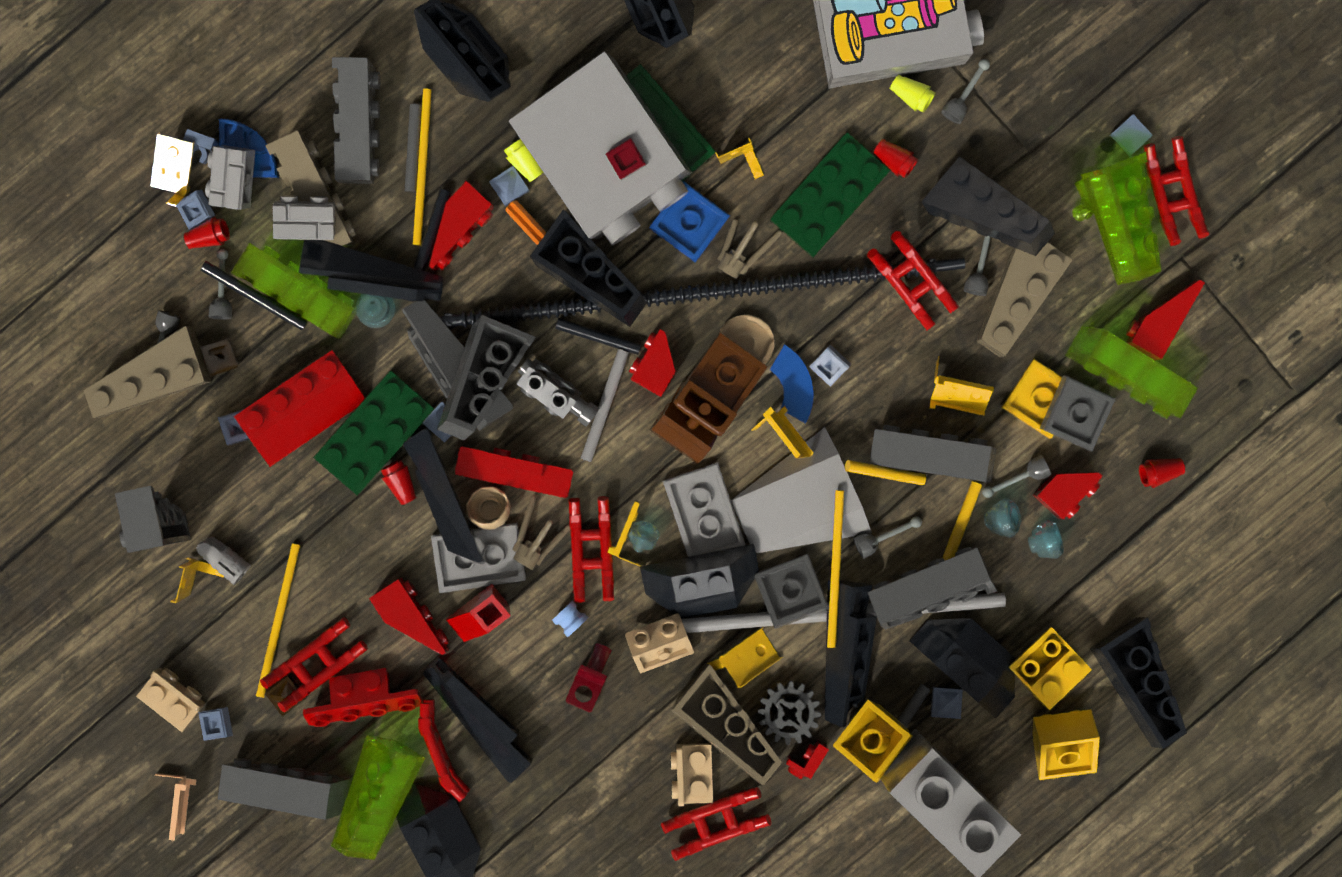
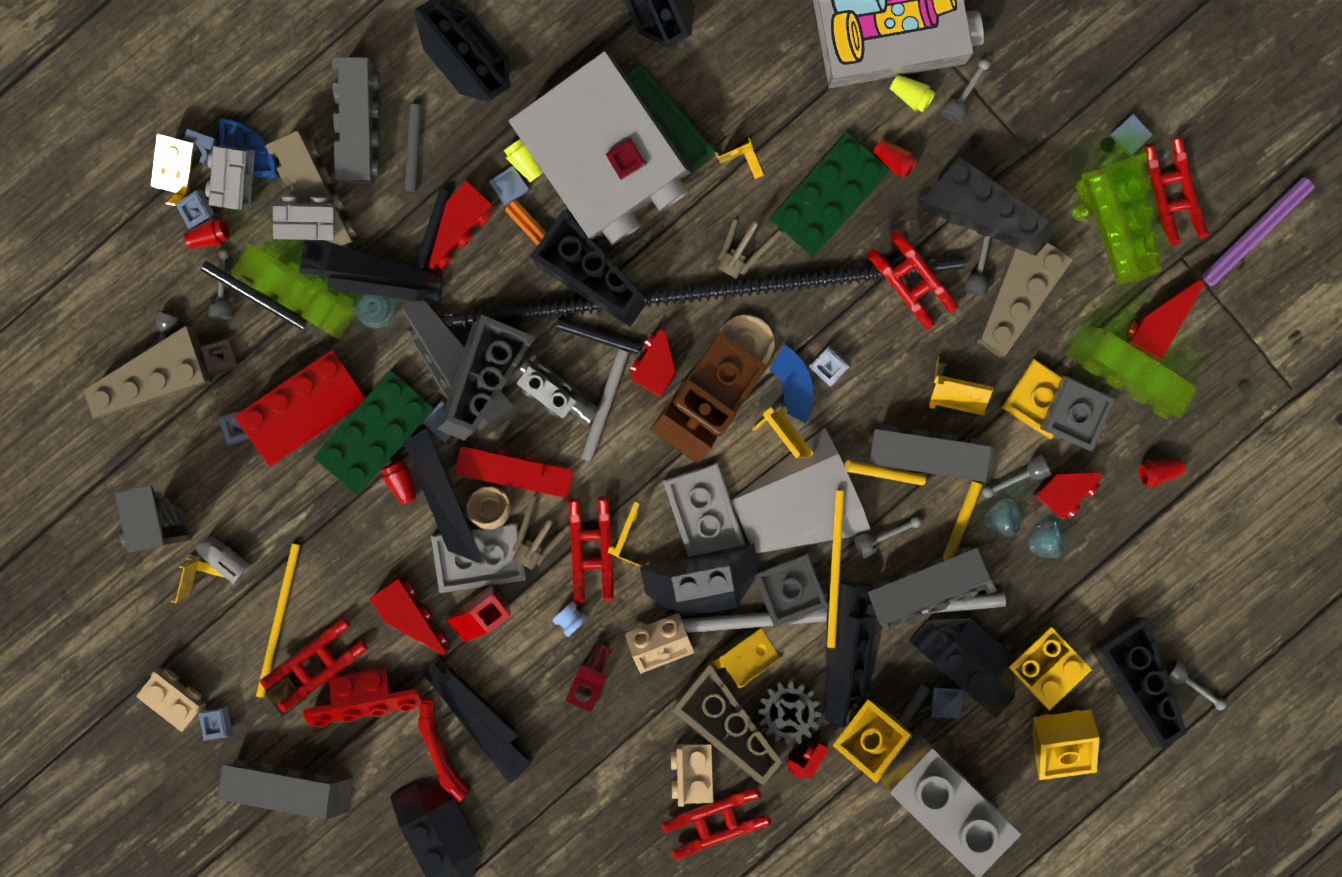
light nougat piece [155,773,197,841] -> none
clear neon green wedge [331,735,425,860] -> none
yellow axle [413,89,432,246] -> none
clear light blue tile [628,521,660,552] -> none
blue tile [649,181,730,263] -> none
none -> hinge [1164,658,1226,710]
none -> medium lavender axle [1202,177,1314,286]

